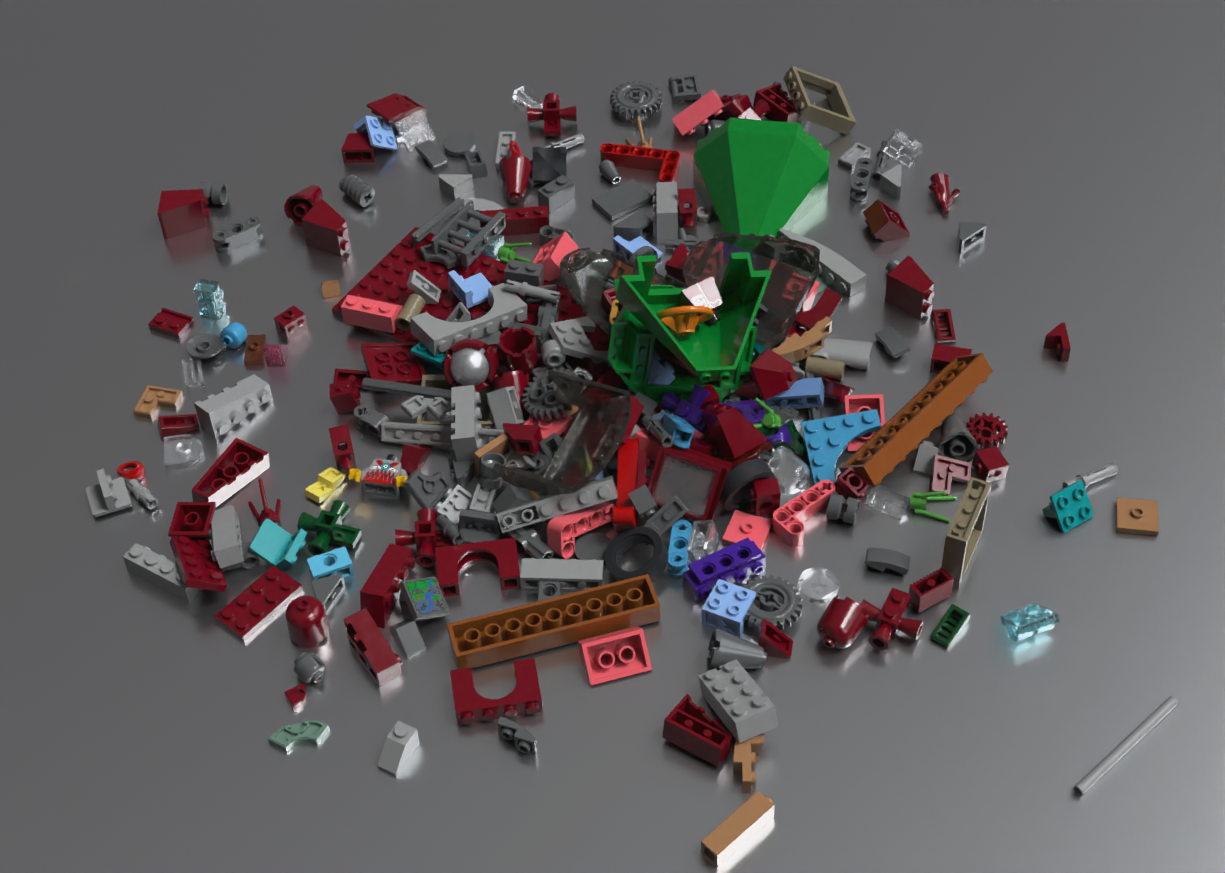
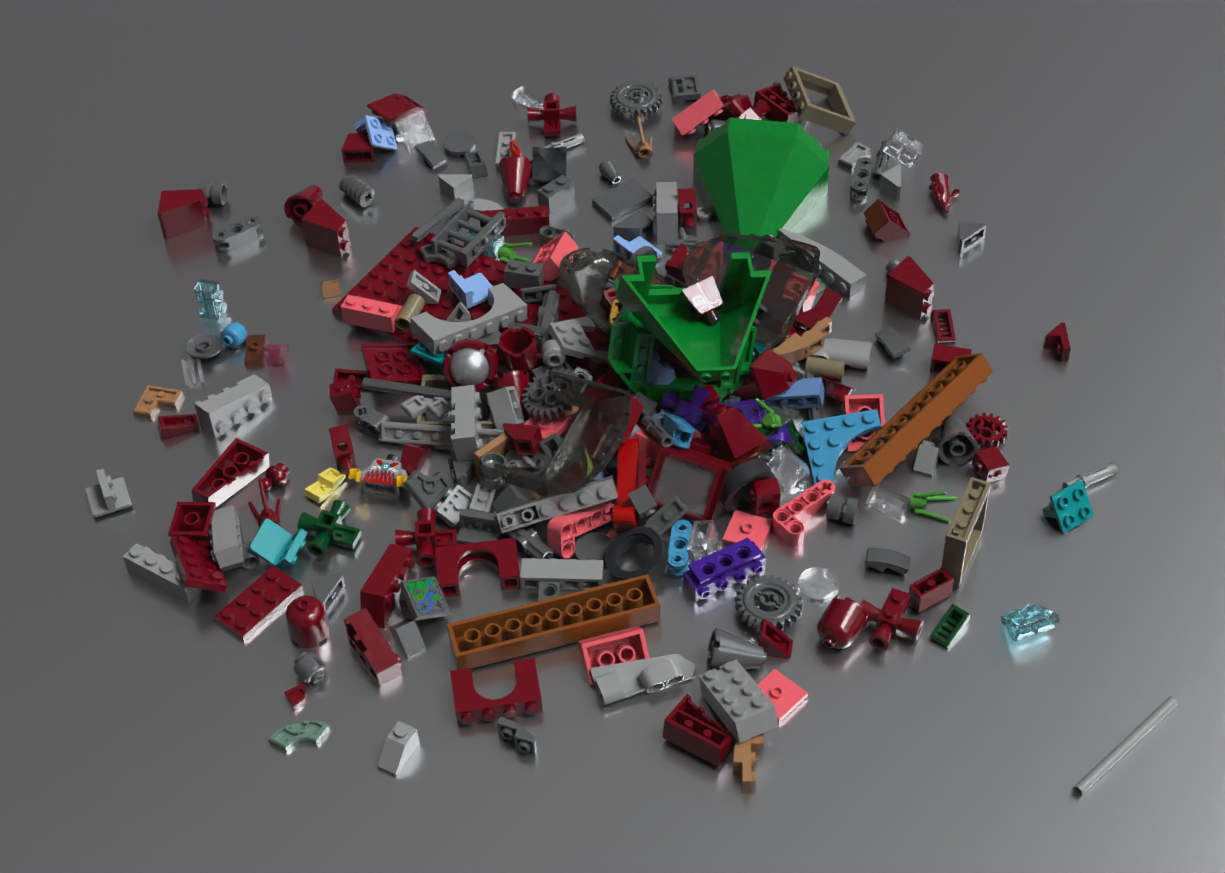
red piece [117,461,145,479] -> none
light grey pin [127,479,158,509] -> none
dark red plate [148,308,194,339] -> none
clear tile [164,434,204,469] -> none
dark red head [274,305,308,342] -> none
medium azure brick [307,546,355,581] -> none
dark grey pin [436,514,464,545] -> none
light grey pin [505,279,560,303] -> none
red beam [600,143,680,182] -> none
orange piece [656,305,714,337] -> none
medium nougat brick [701,791,775,867] -> none
light blue bracket [702,579,756,637] -> none
dark red head [834,466,871,501] -> none
plate [929,454,972,496] -> none
medium nougat plate [1116,497,1159,536] -> none
none -> dark red animal [262,463,289,491]
none -> light grey panel [590,653,696,706]
none -> coral plate [758,669,808,723]

